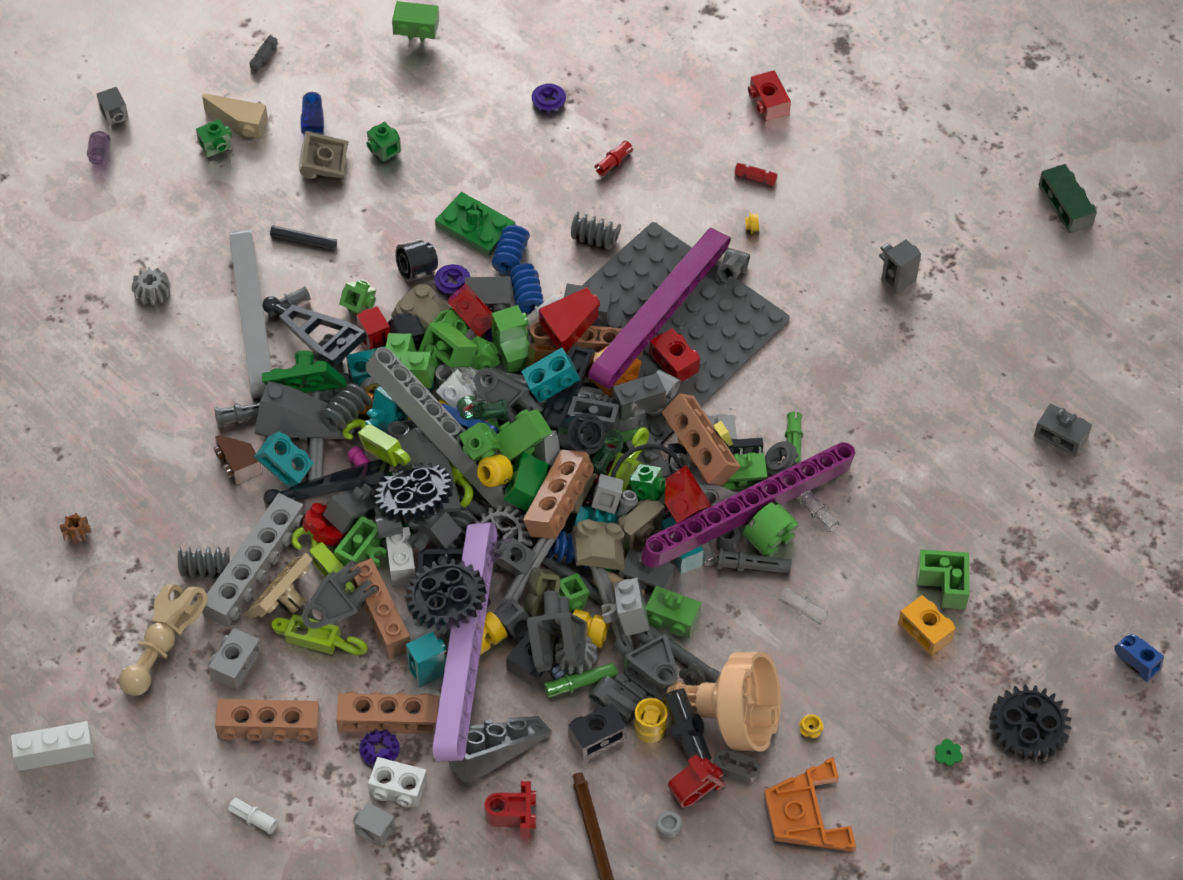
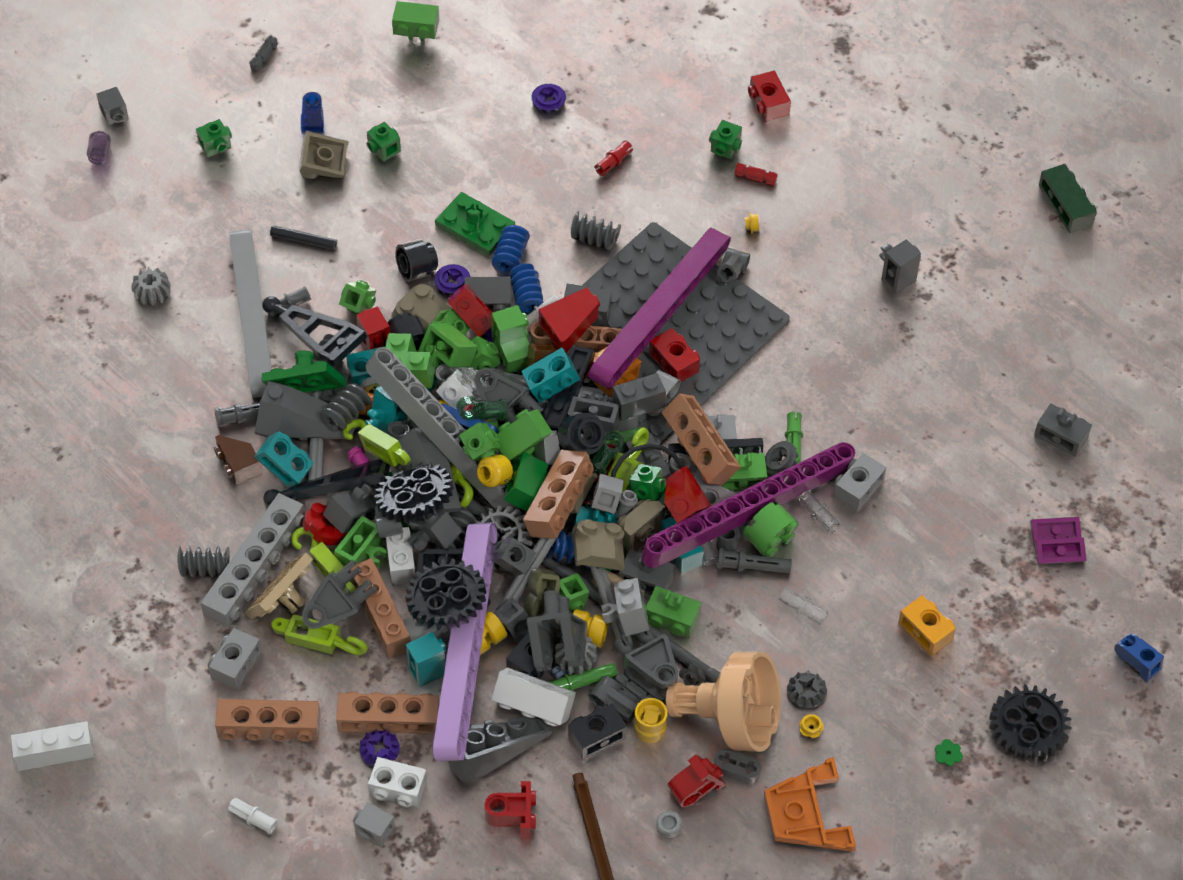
dark orange gear [60,513,91,545] -> none
tan piece [119,584,208,696] -> none
tan slope [202,93,268,138] -> none
black piece [663,688,712,764] -> none
light yellow piece [713,421,733,446] -> none
bright green brick [917,549,969,610] -> none
none -> white brick [492,667,576,726]
none -> green brick [709,120,742,159]
none -> dark grey gear [787,670,827,708]
none -> light grey brick [834,453,887,512]
none -> magenta slope [1030,517,1087,565]

